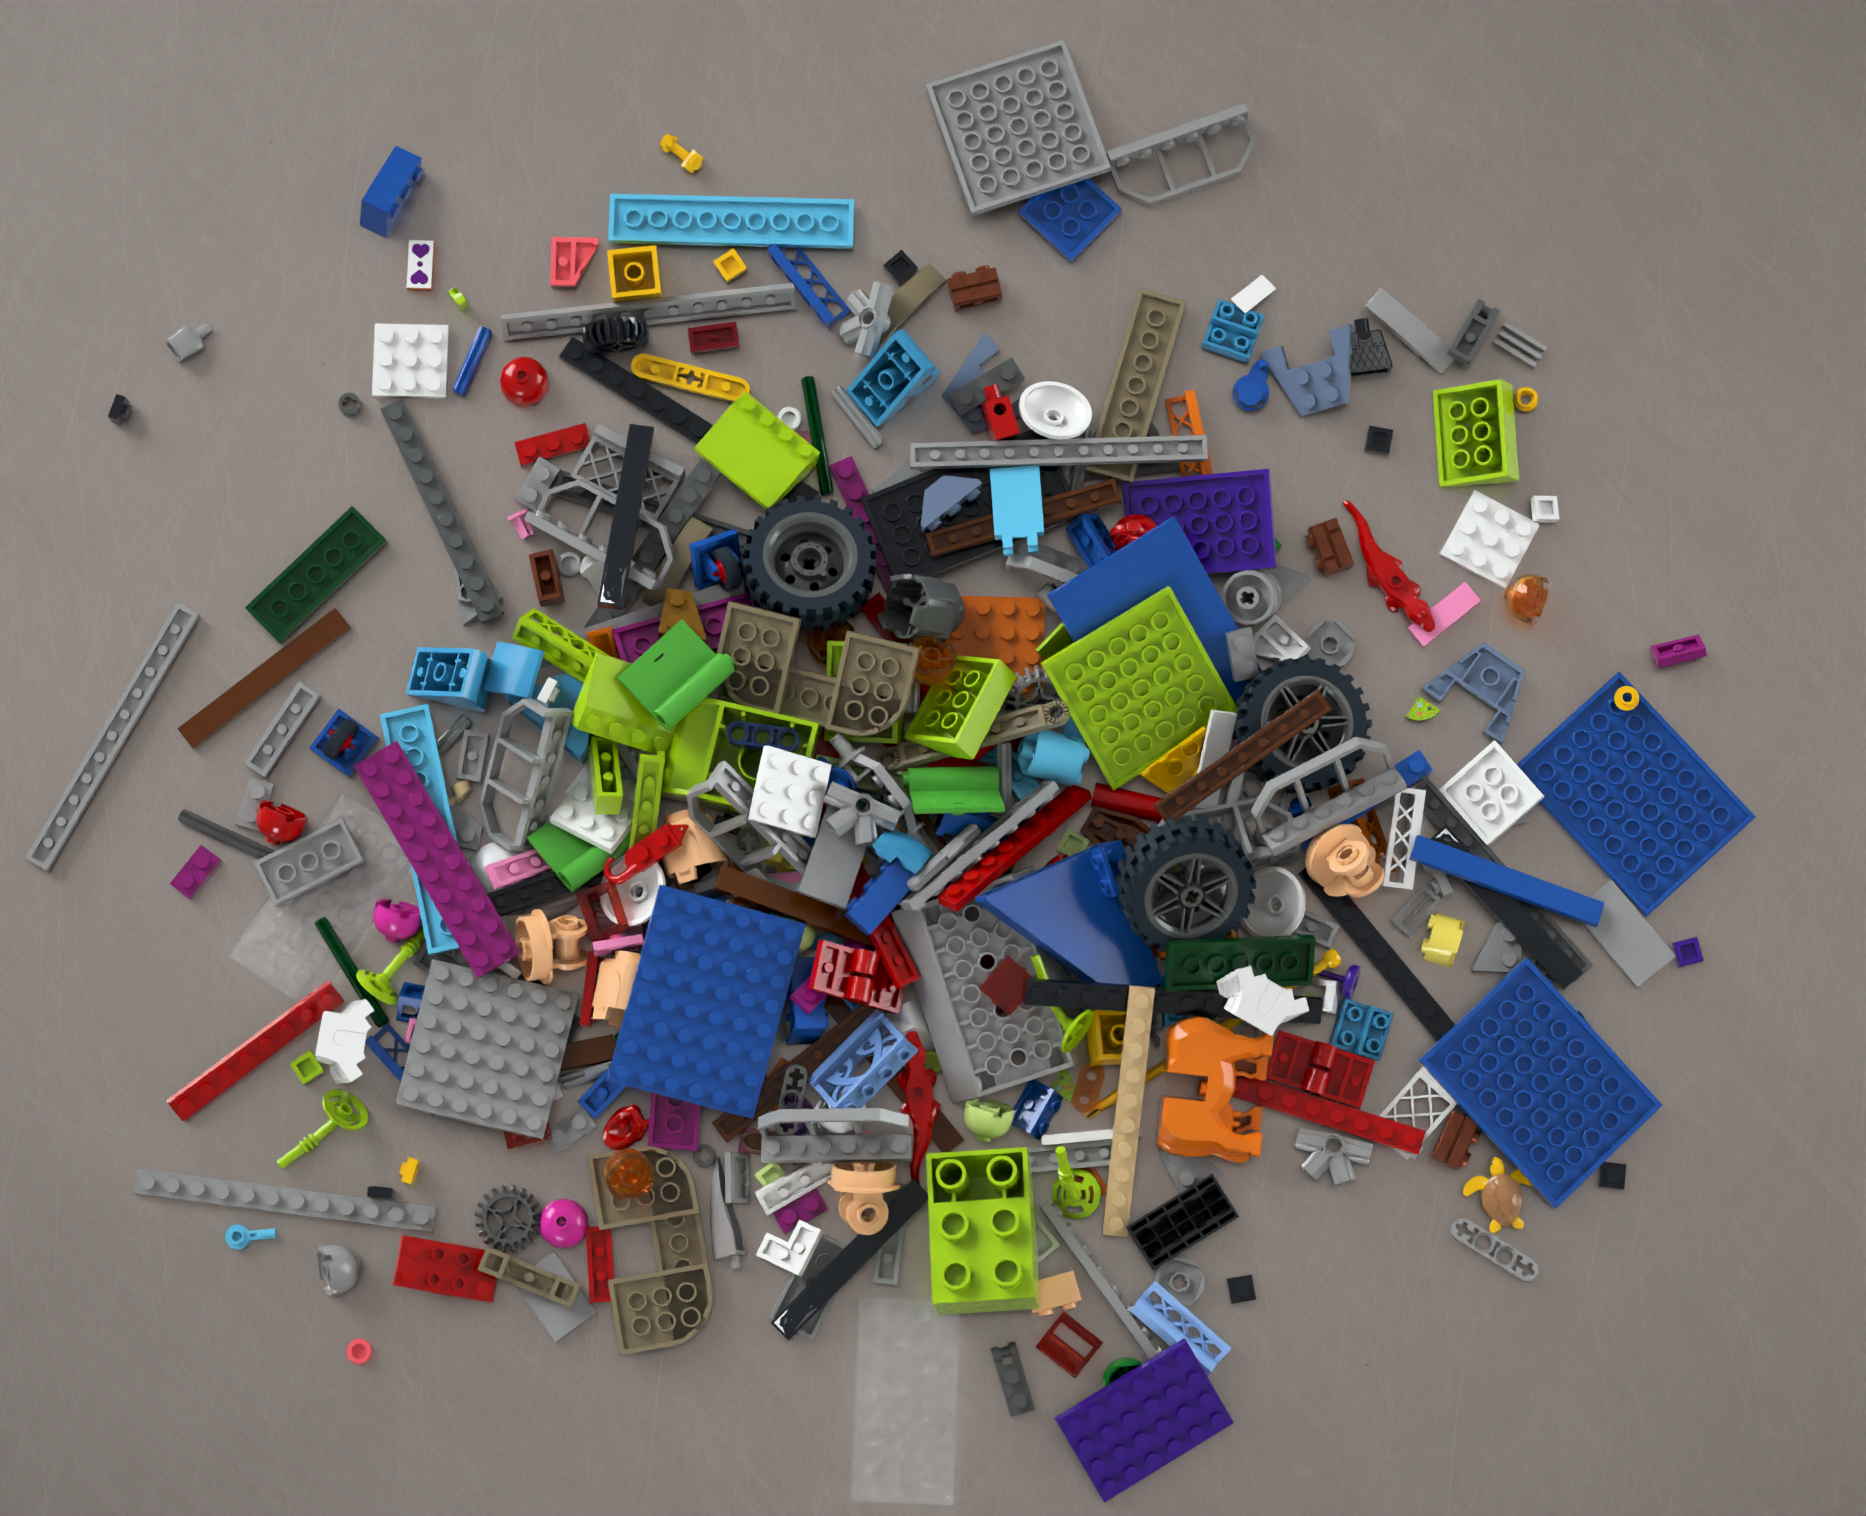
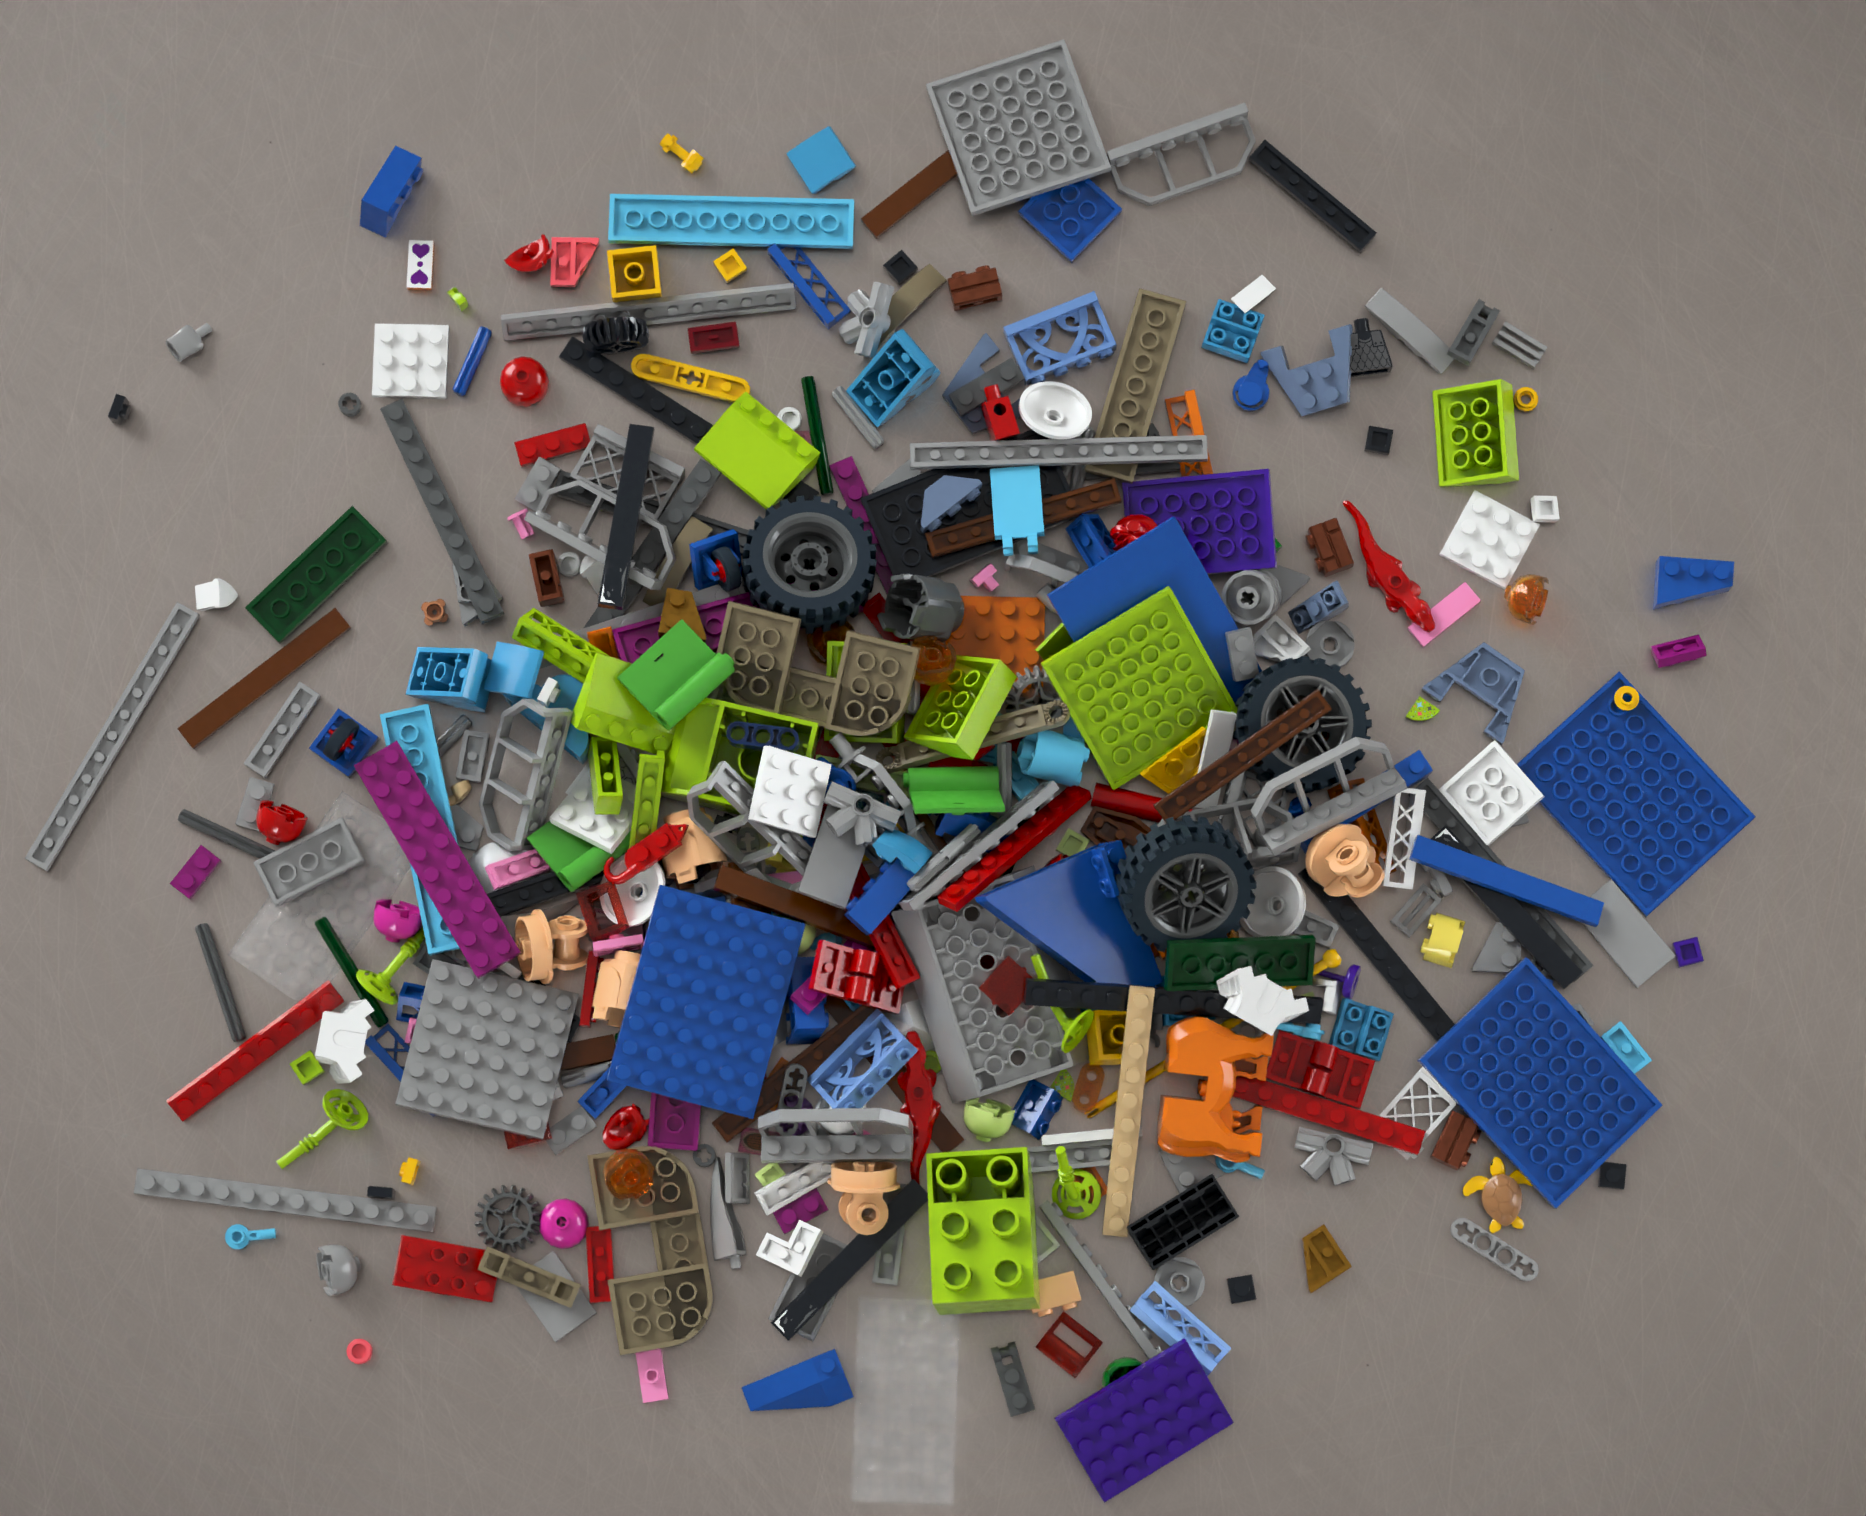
none -> white tile [195,578,238,611]
none -> dark grey axle [195,923,246,1042]
none -> nougat plate [421,599,448,626]
none -> red hat [504,234,554,272]
none -> bright pink plate [636,1349,669,1403]
none -> blue wedge [741,1349,854,1411]
none -> dark azure slope [786,126,856,194]
none -> reddish brown tile [861,150,957,239]
none -> bright pink tile [969,563,999,592]
none -> medium blue fence [1003,291,1117,385]
none -> medium azure plate [1216,1156,1265,1179]
none -> black plate [1249,140,1377,253]
none -> medium azure plate [1276,1022,1325,1041]
none -> sand blue slope [1288,580,1349,634]
none -> pearl gold wing [1302,1224,1352,1293]
none -> medium azure plate [1601,1021,1652,1074]
none -> blue wedge [1653,556,1734,610]

